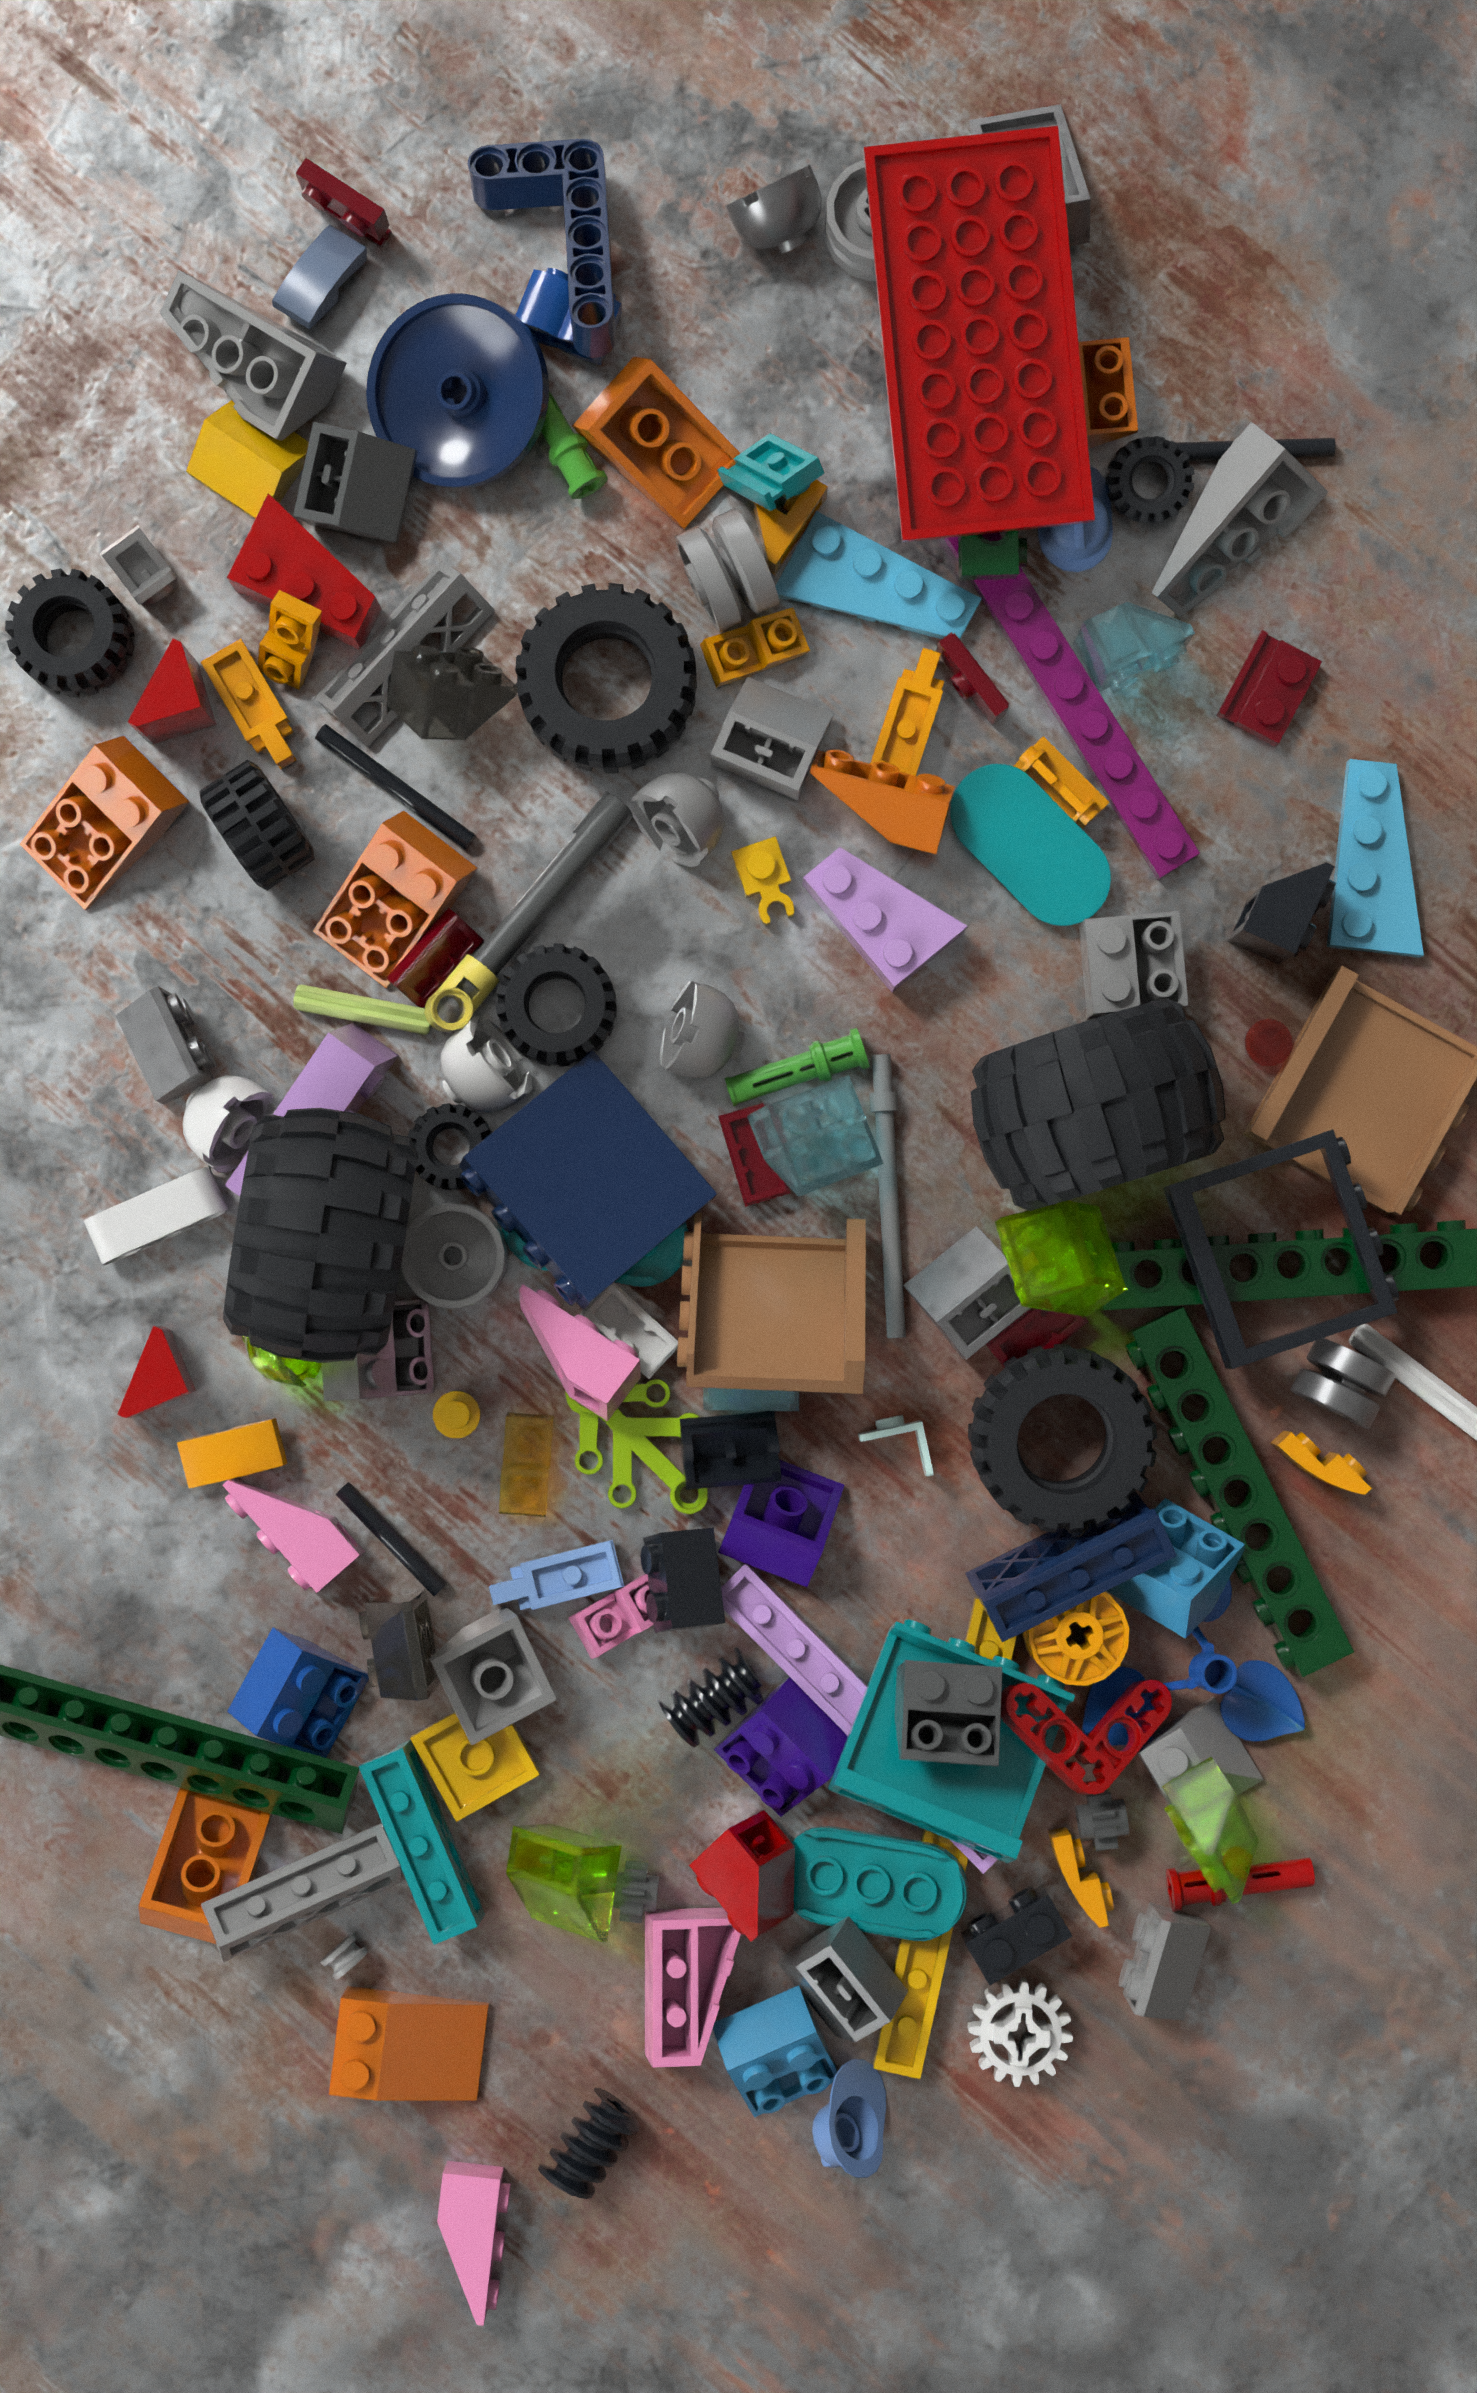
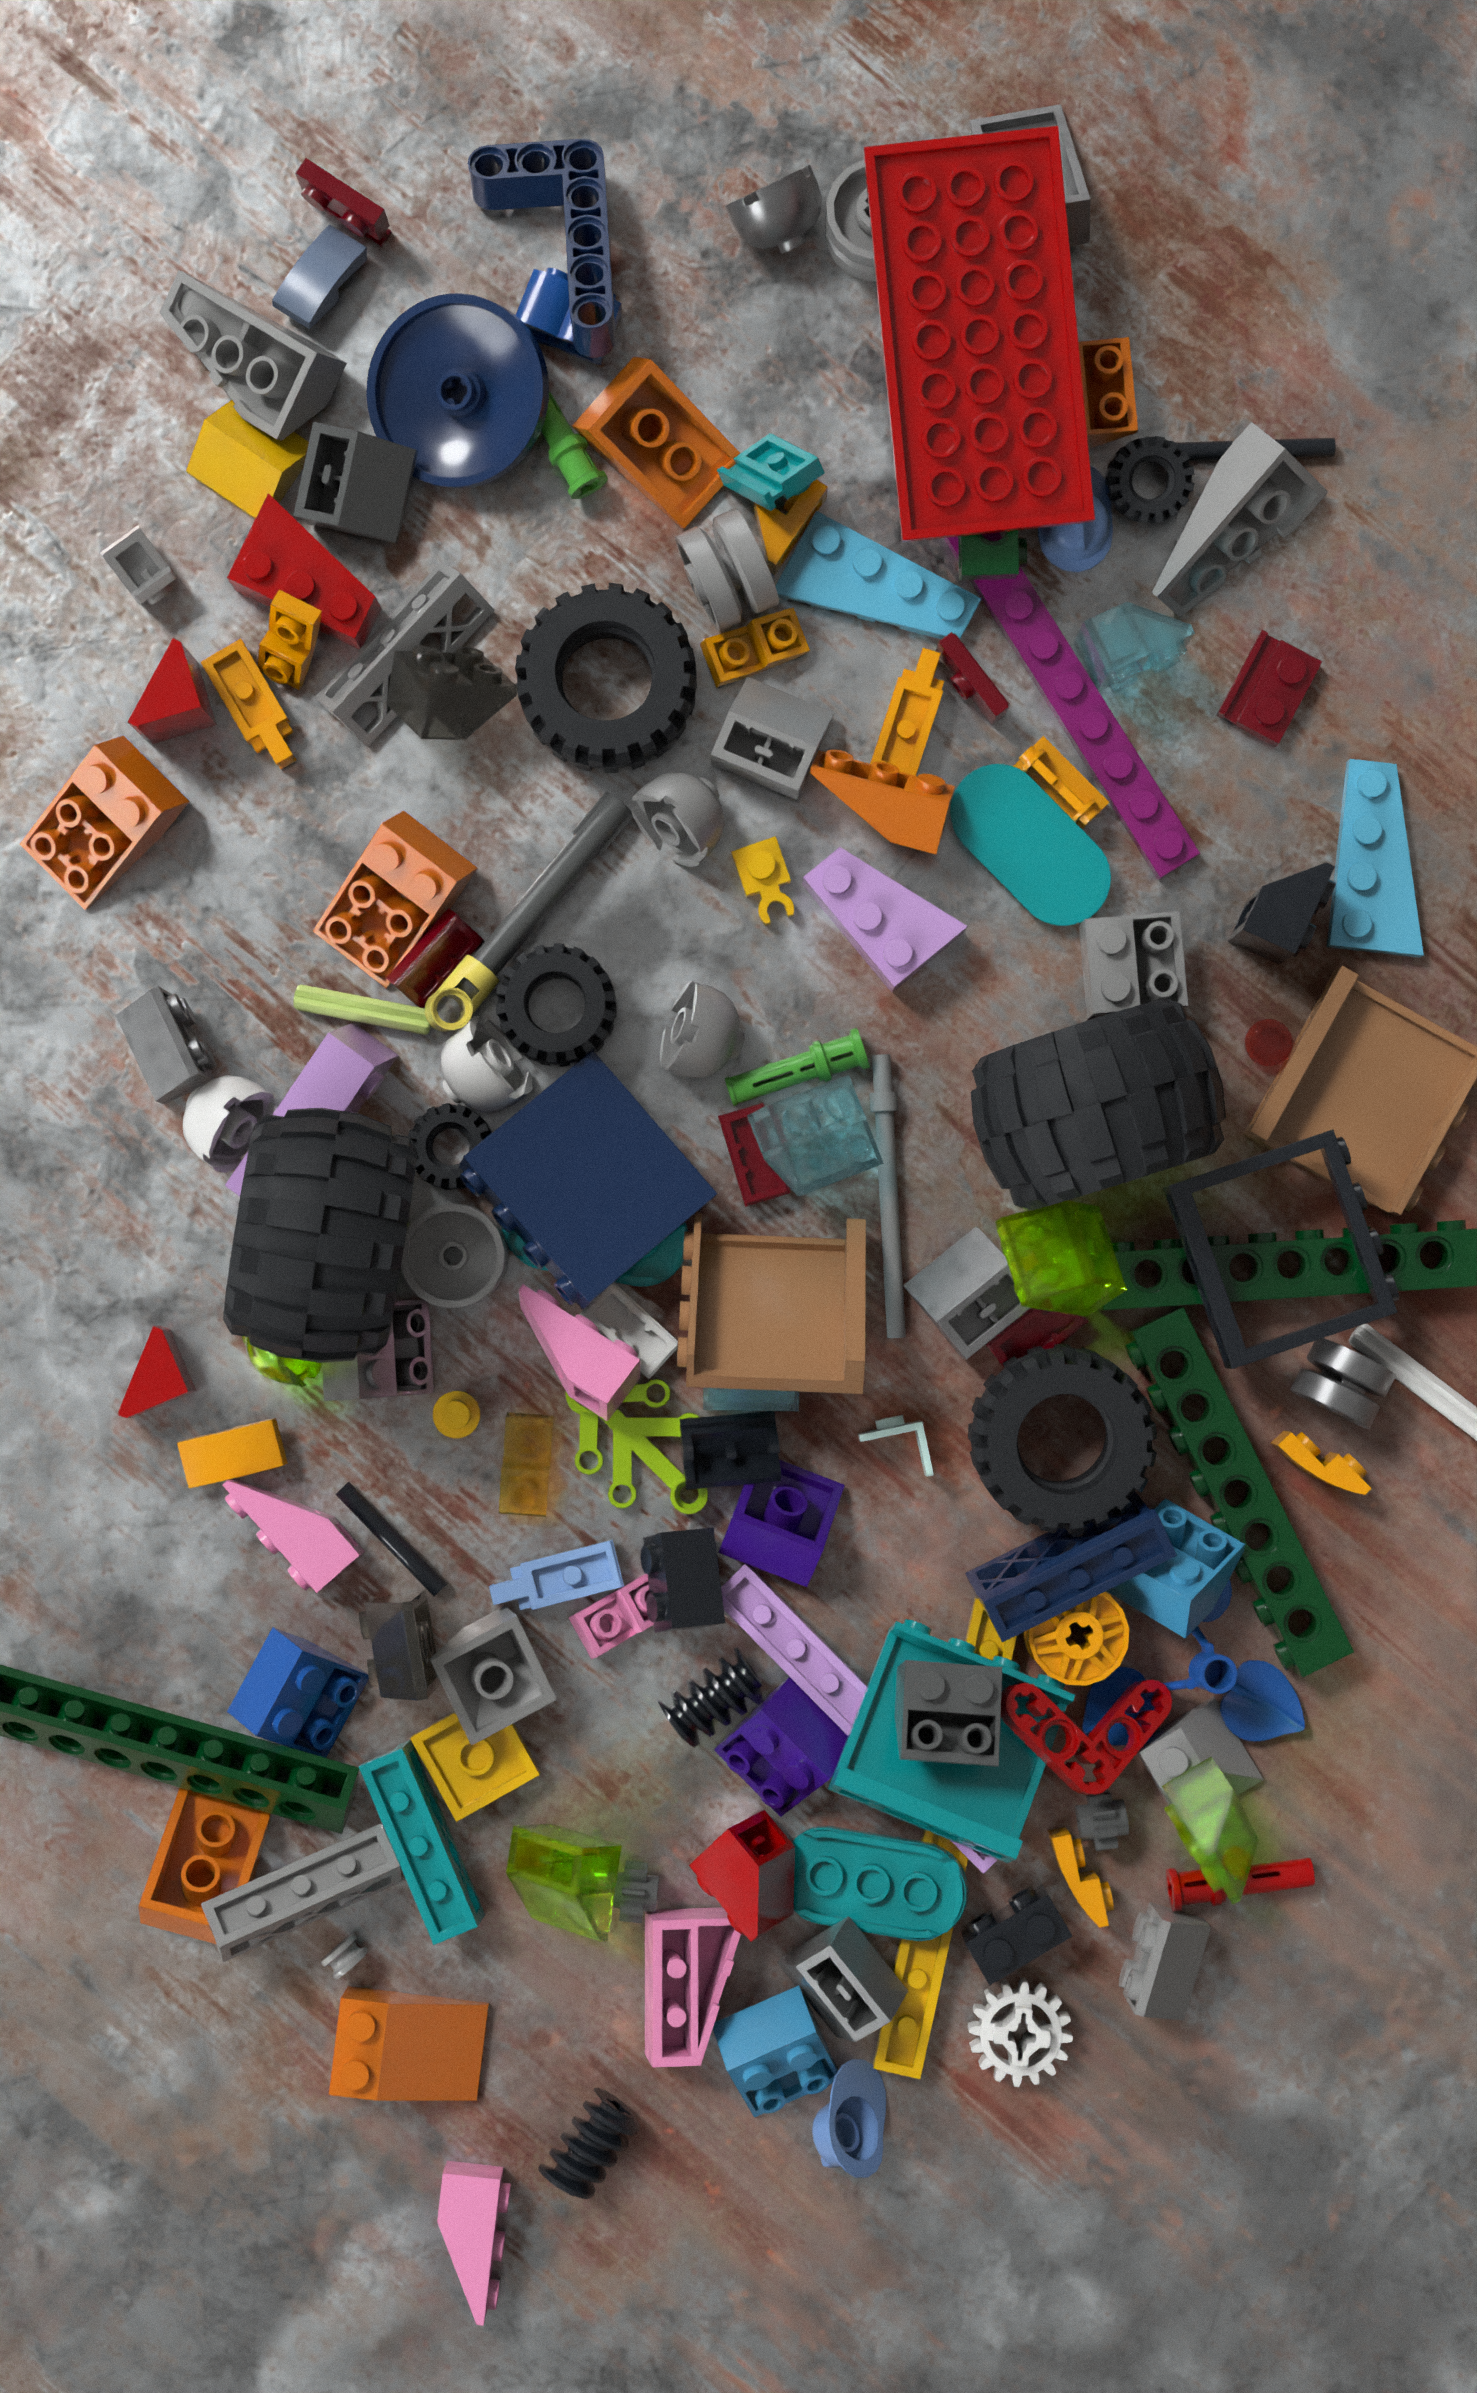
black tyre [5,568,135,697] -> none
white beam [84,1167,229,1265] -> none
black tyre [199,759,315,891] -> none
black bar [315,724,476,850] -> none

